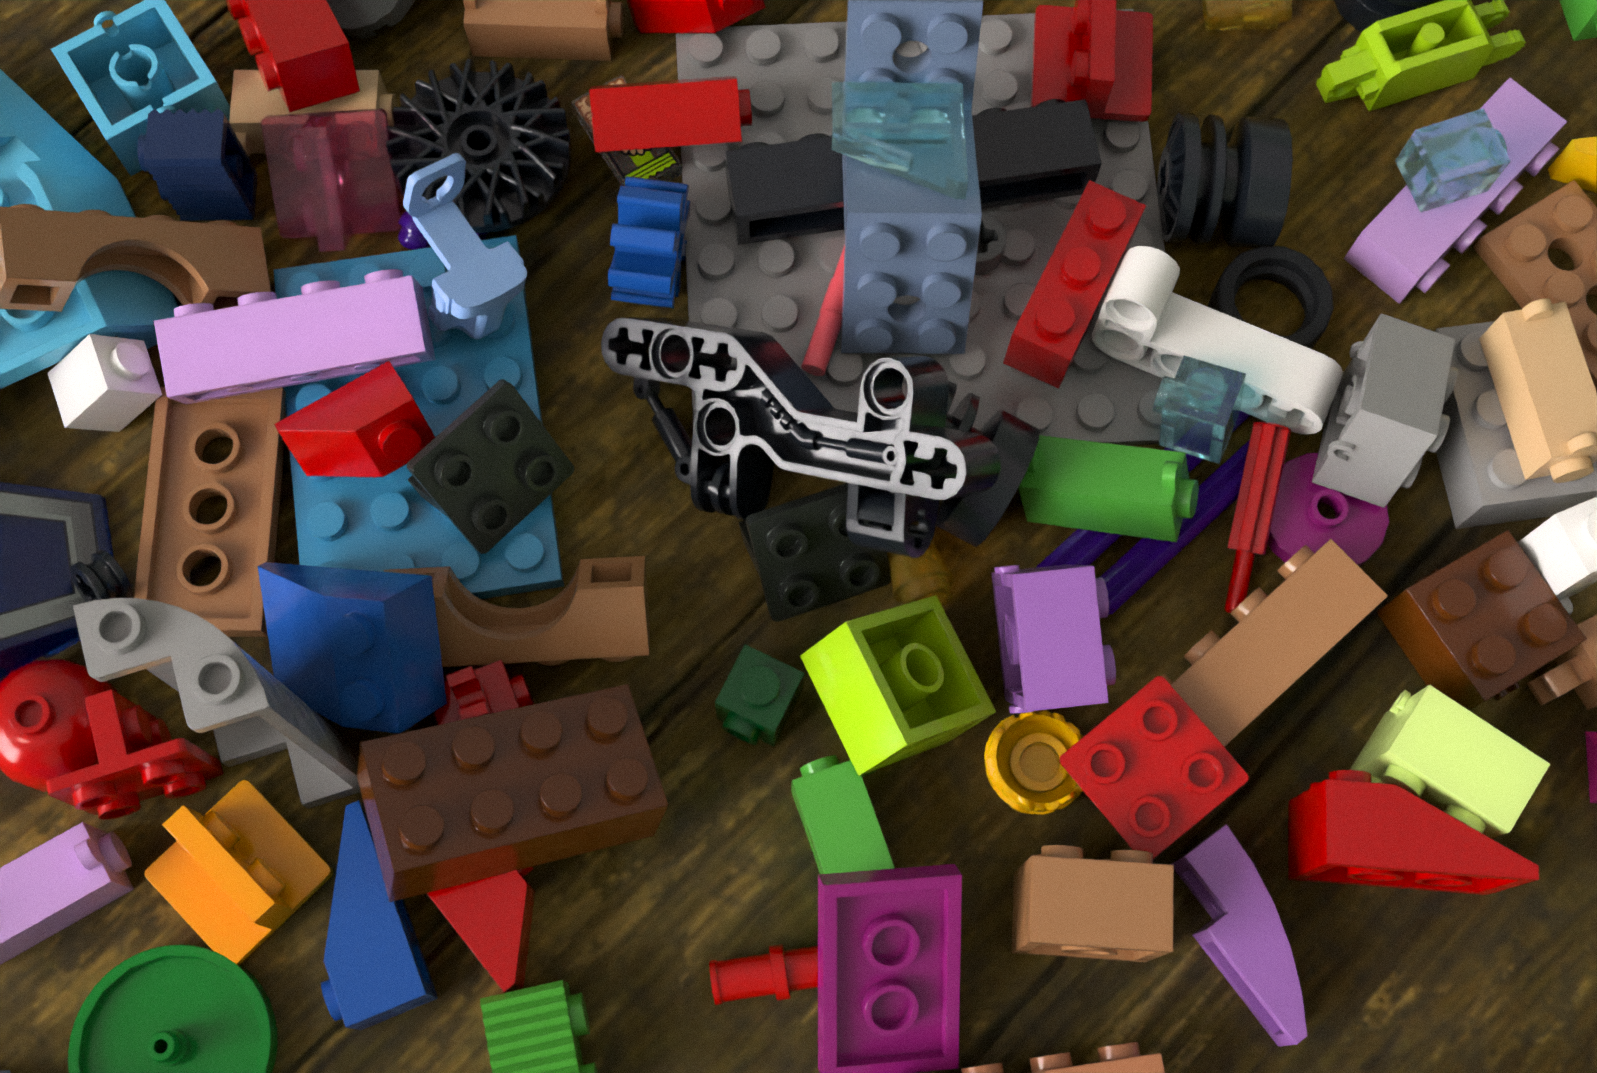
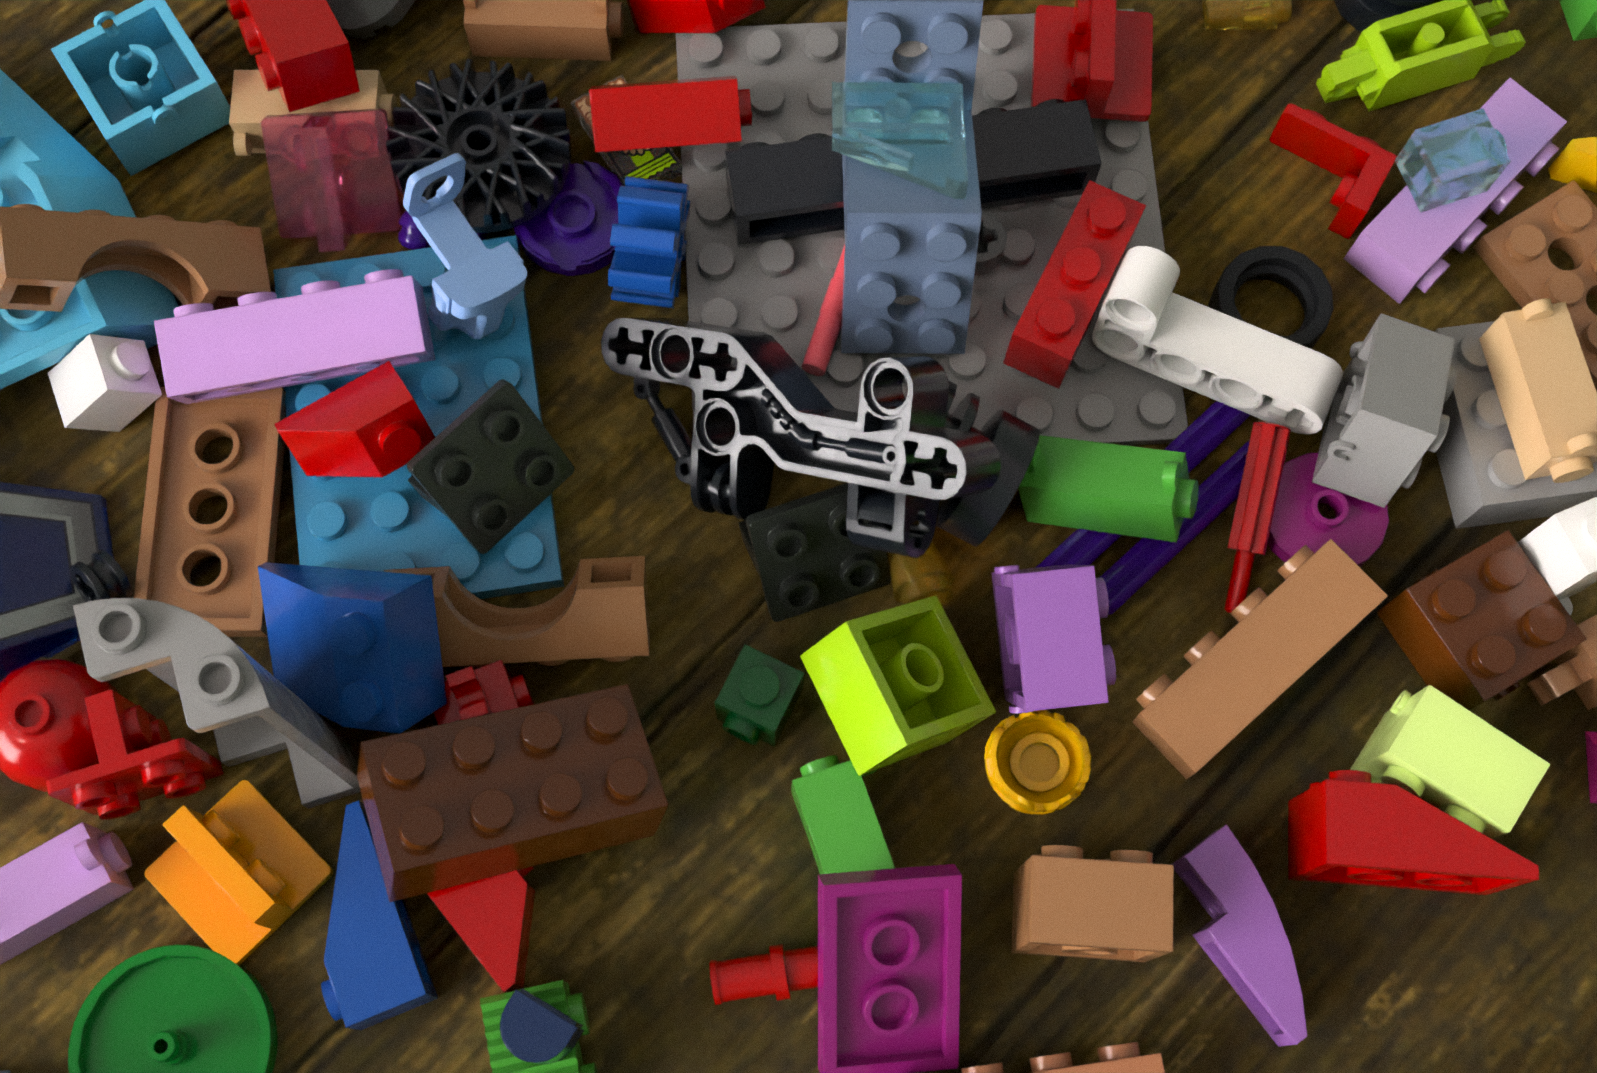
dark blue brick [137,108,258,221] -> none
red bracket [1059,676,1248,859] -> none
clear light blue brick [1153,355,1246,464] -> none
black wheel [1157,112,1293,248] -> none
none -> dark blue brick [500,988,584,1064]
none -> dark purple tile [514,160,623,276]
none -> red bracket [1269,103,1397,240]

